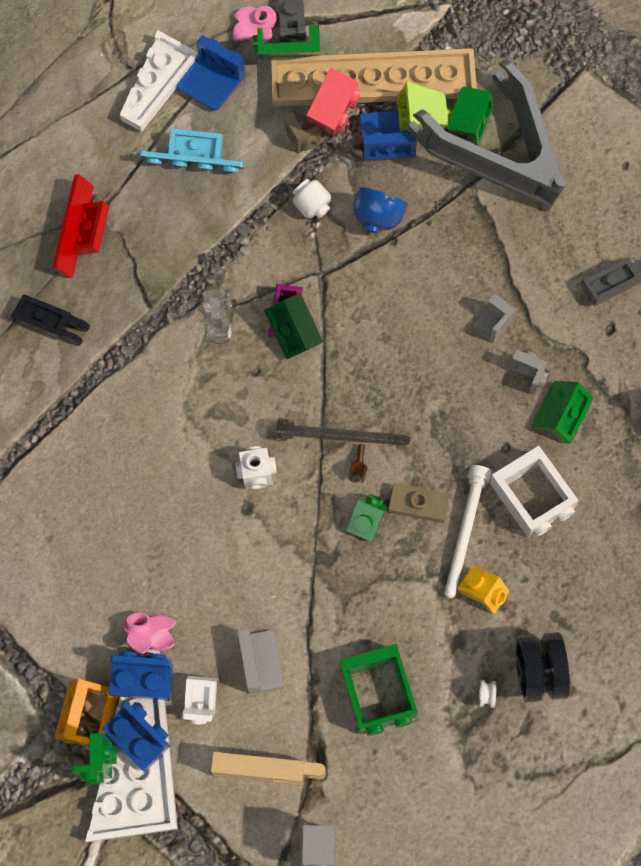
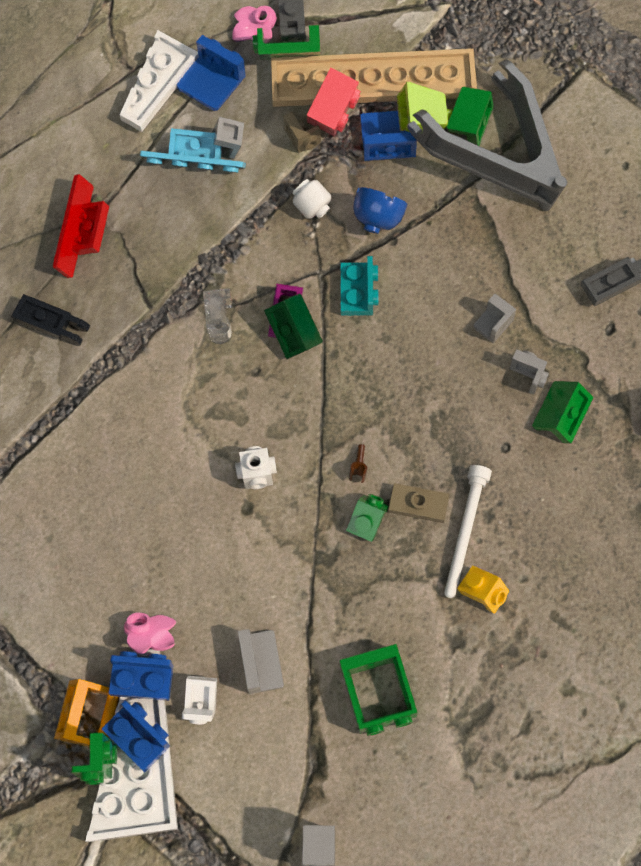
tan hinge [211,752,326,786] -> none
clear smoke piece [276,418,410,446] -> none
white bush [479,680,496,708] -> none
white window [490,446,579,538] -> none
black wheel [516,632,570,703] -> none
none -> light grey panel [212,117,244,159]
none -> teal bracket [341,256,379,316]

